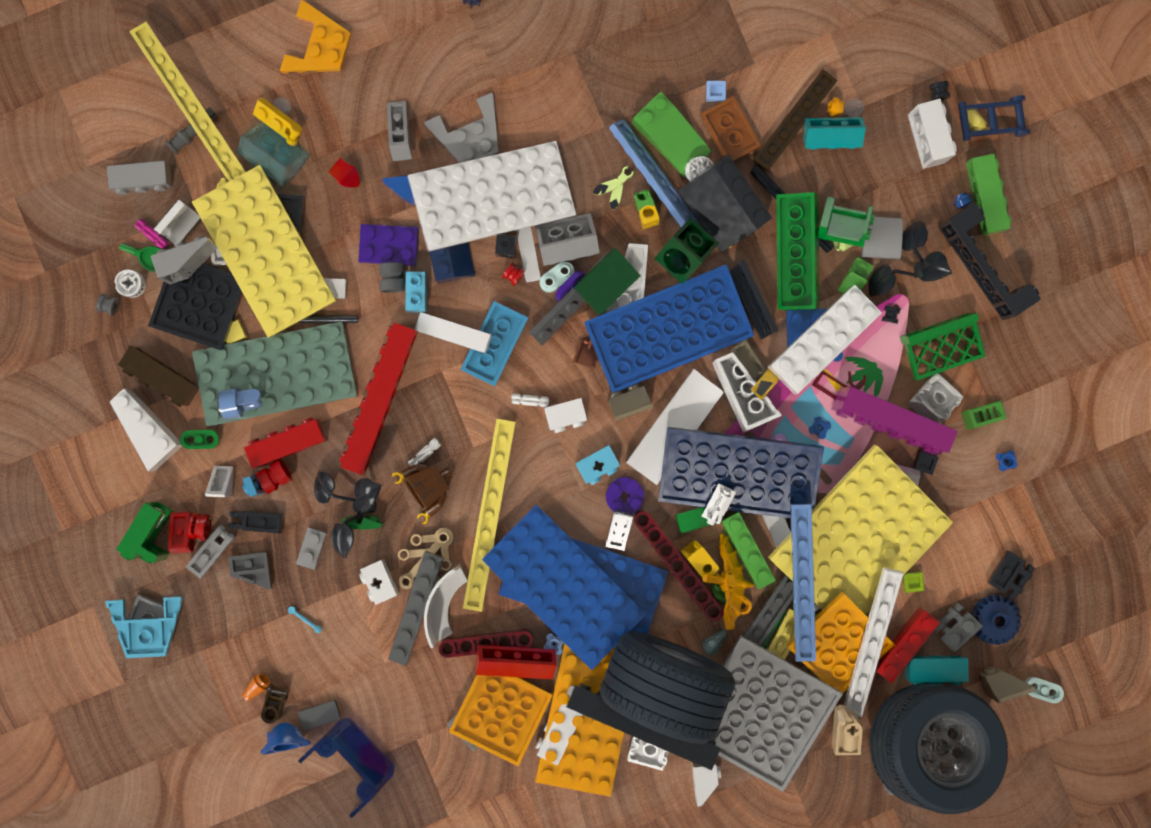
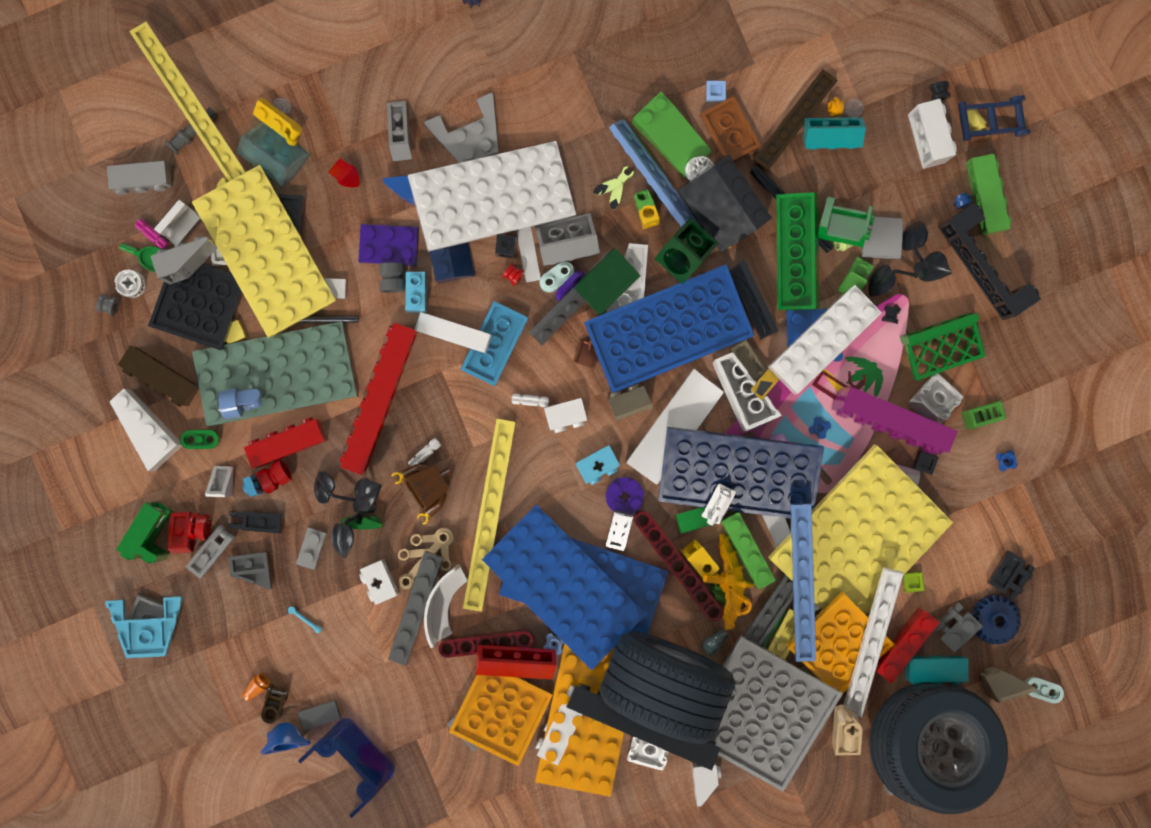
light orange wing [280,0,352,73] -> none

